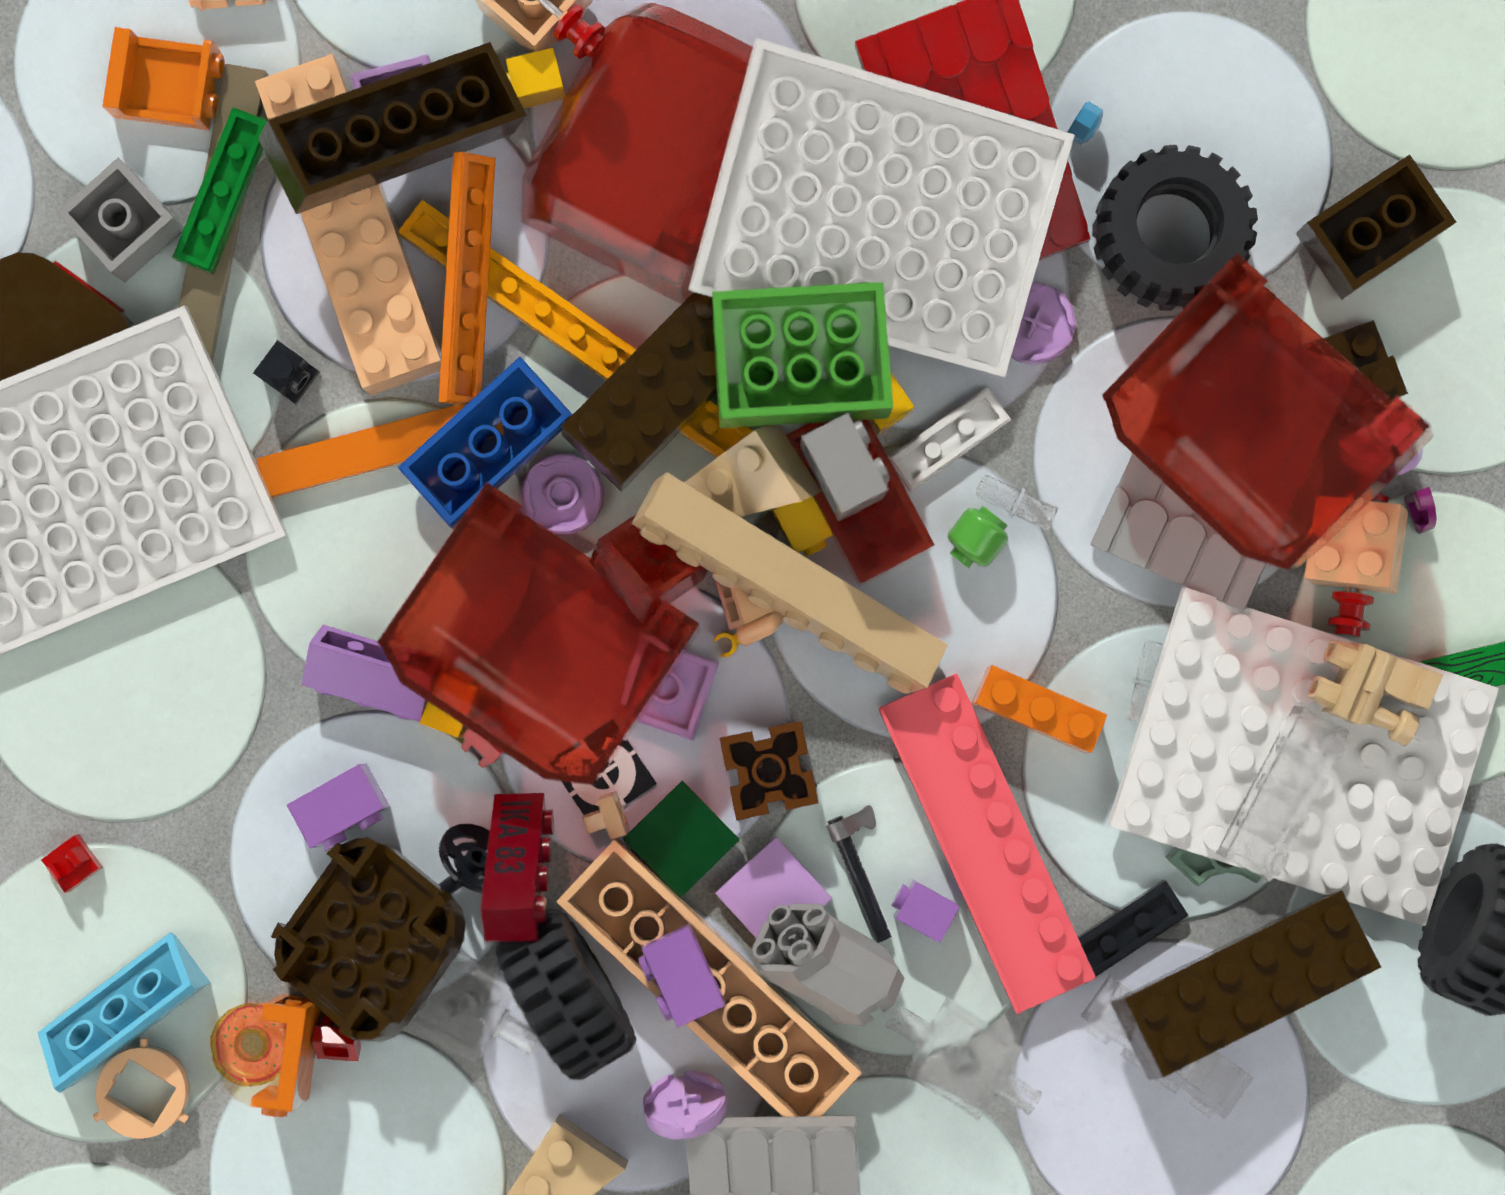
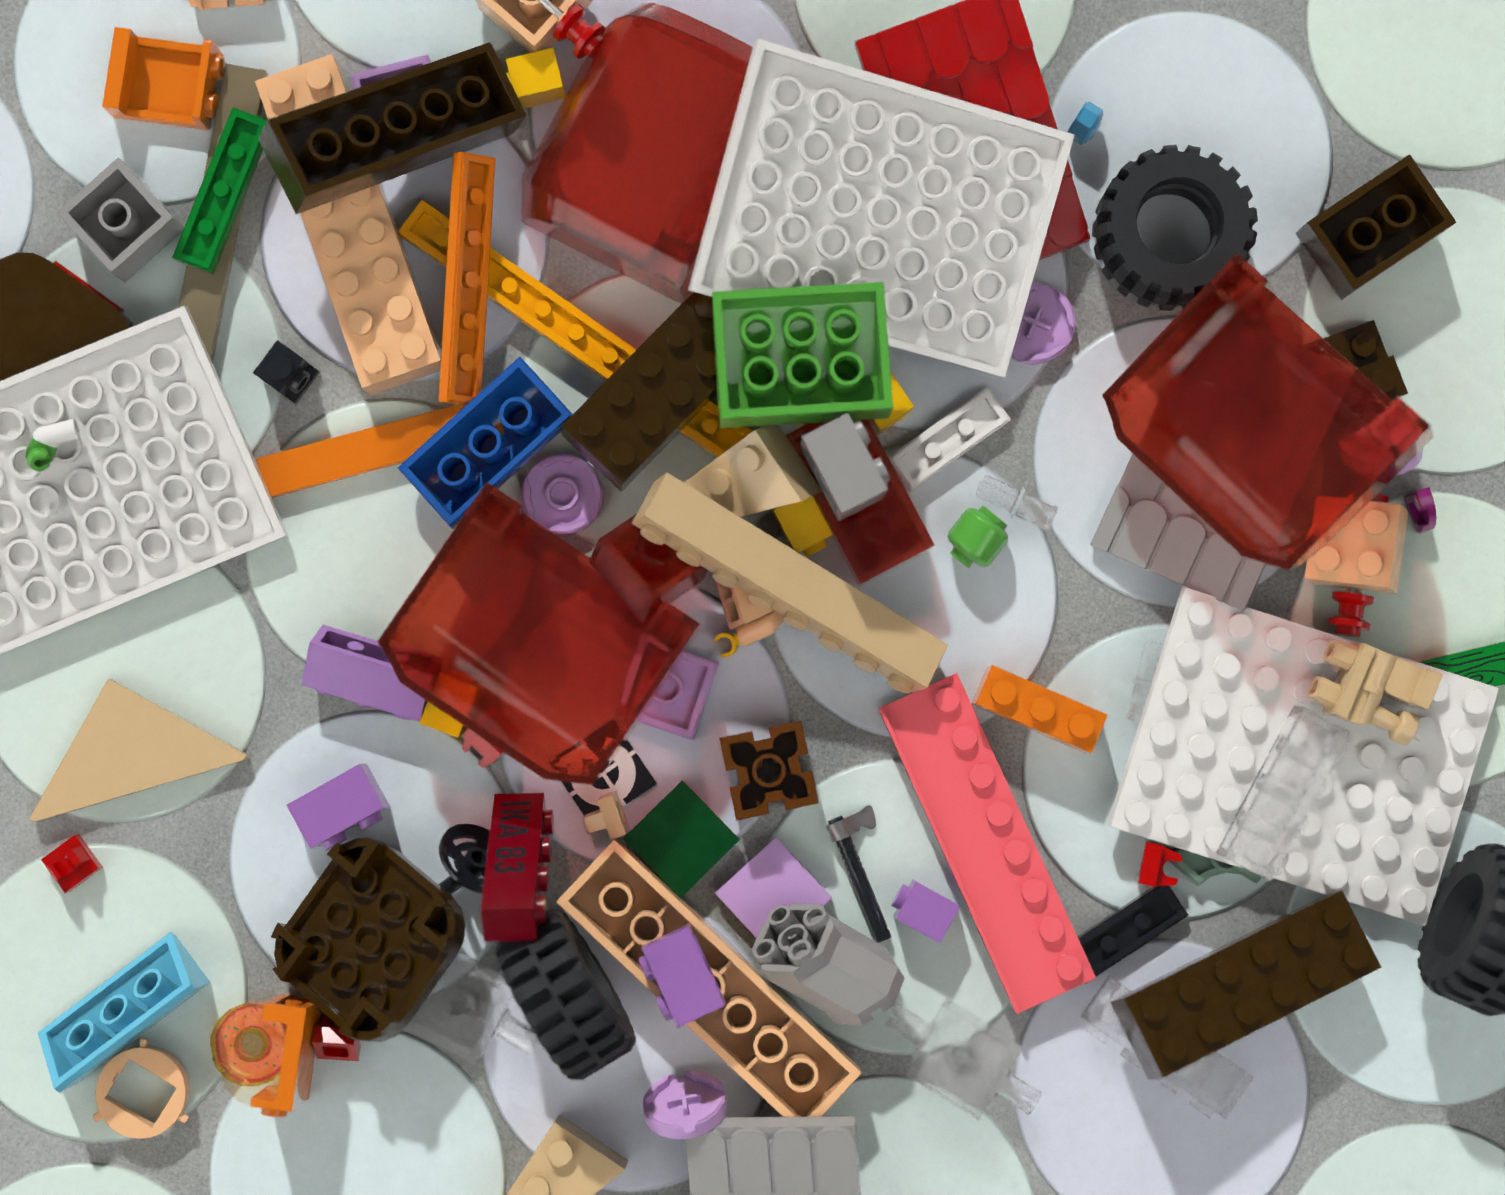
none -> arm [25,419,81,471]
none -> tan tile [29,679,249,822]
none -> red tile [1137,842,1182,887]

